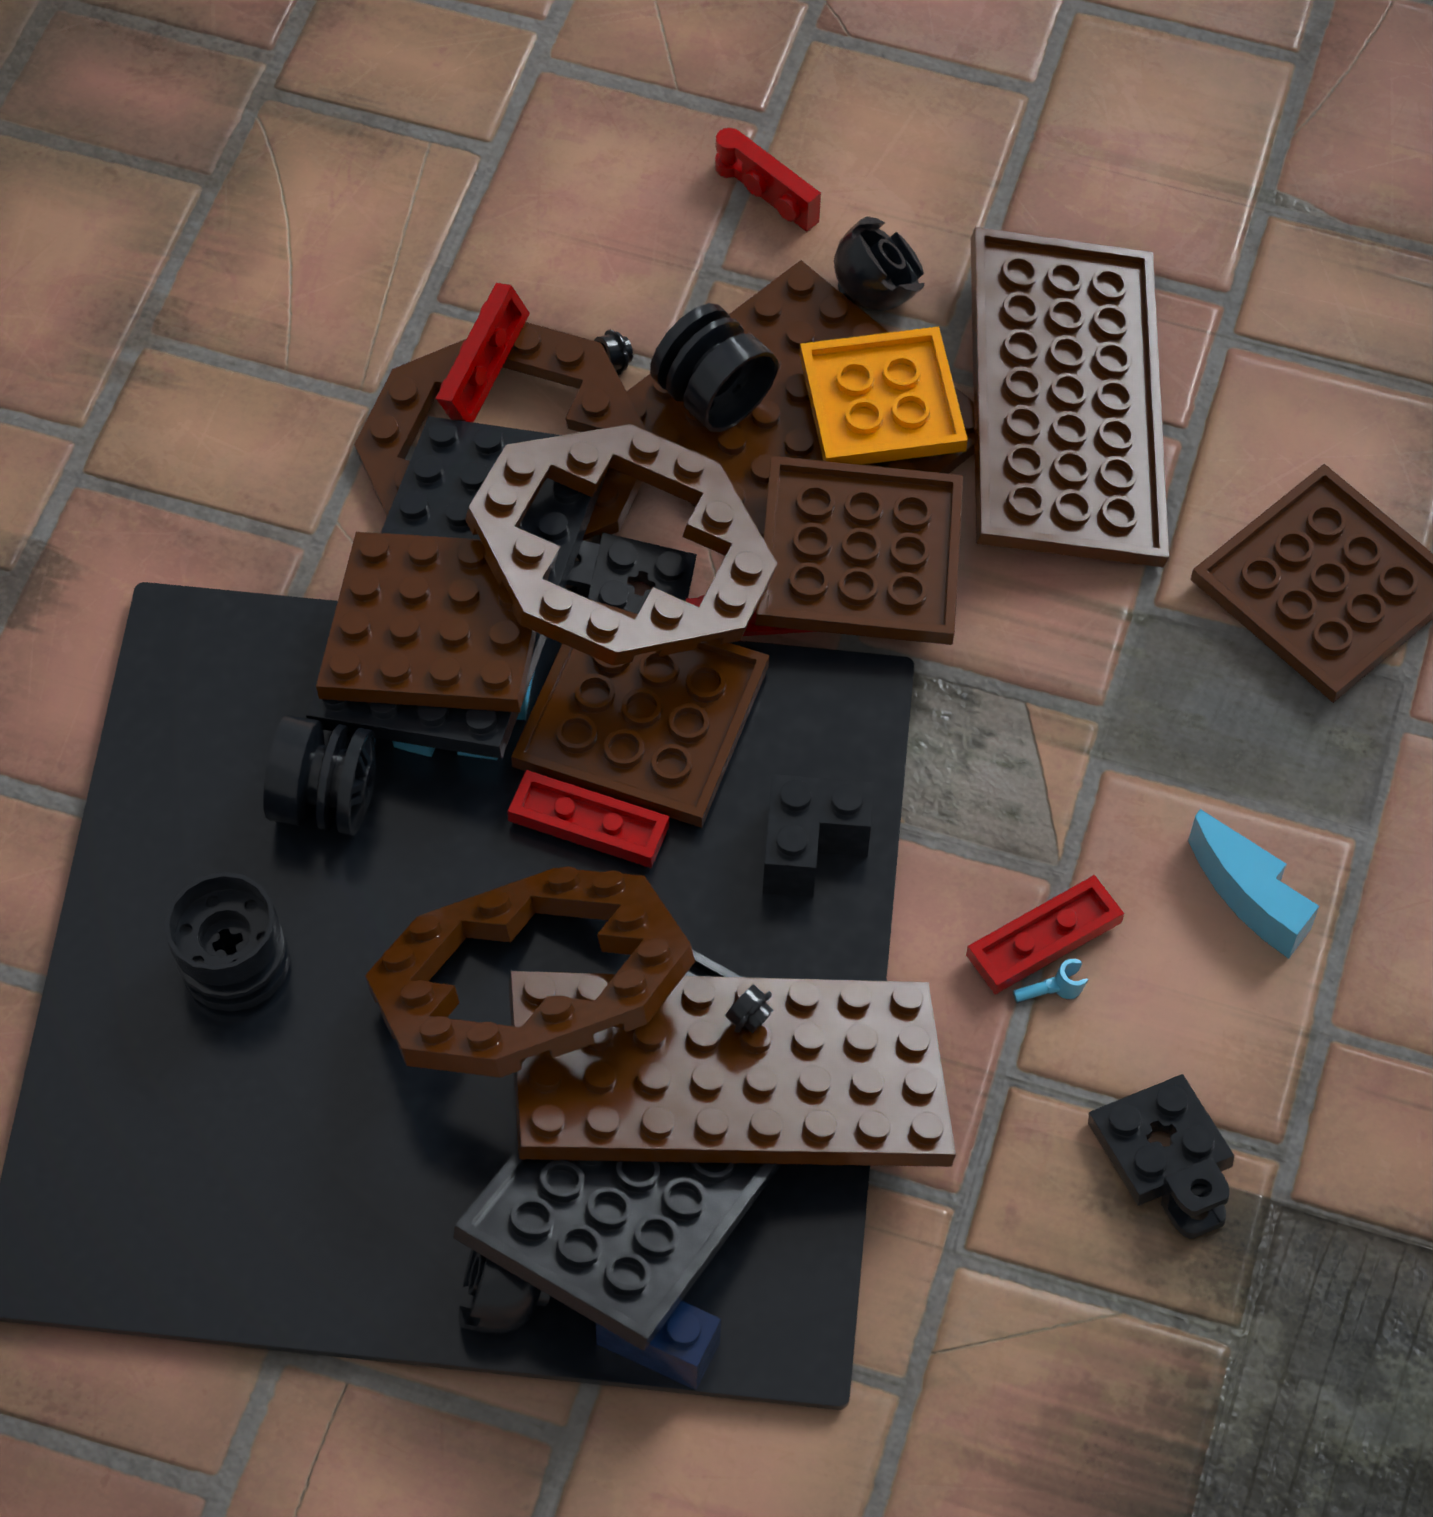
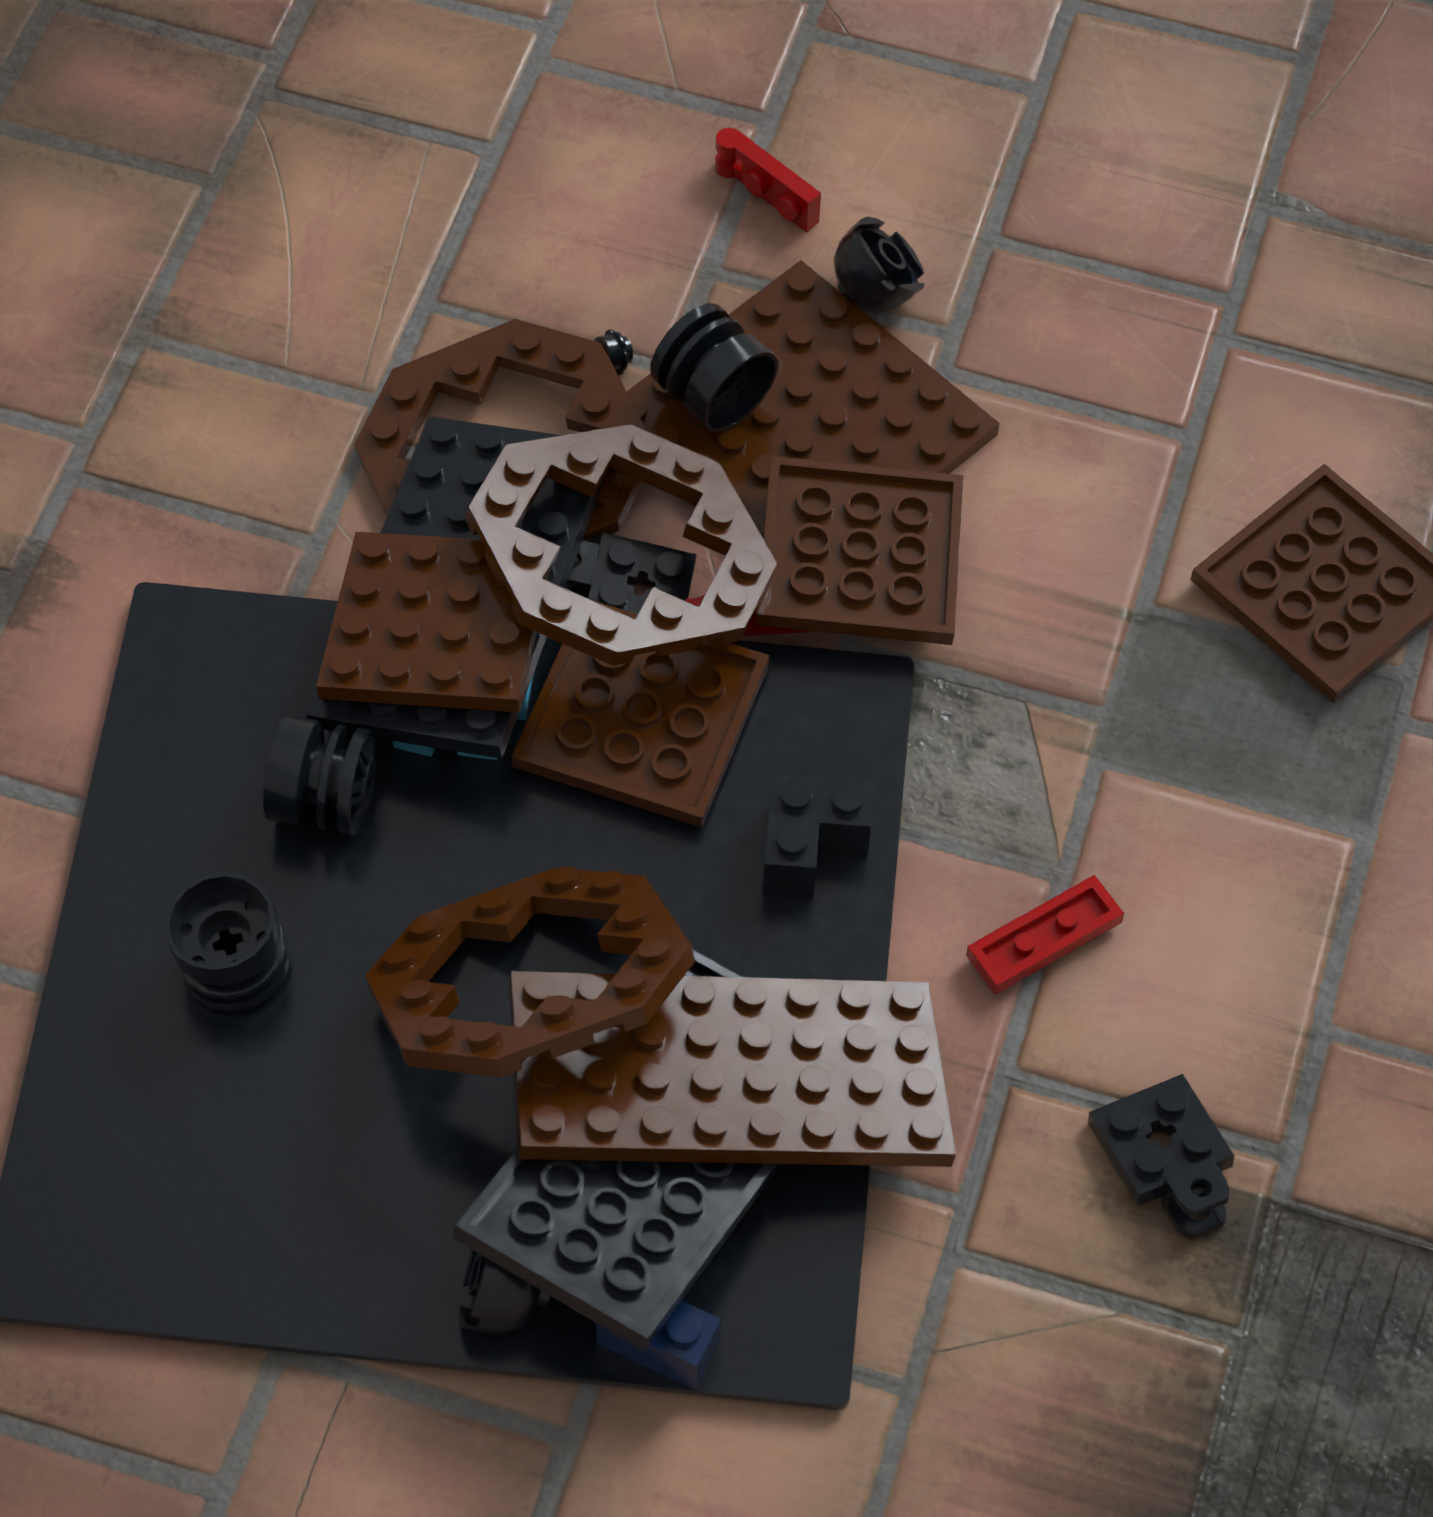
red plate [436,283,530,423] -> none
red plate [508,770,669,868] -> none
black plate [725,984,774,1034] -> none
light orange plate [799,326,968,465] -> none
plate [971,227,1169,568] -> none
medium azure hand [1013,959,1088,1003] -> none
medium azure slope [1188,809,1319,959] -> none

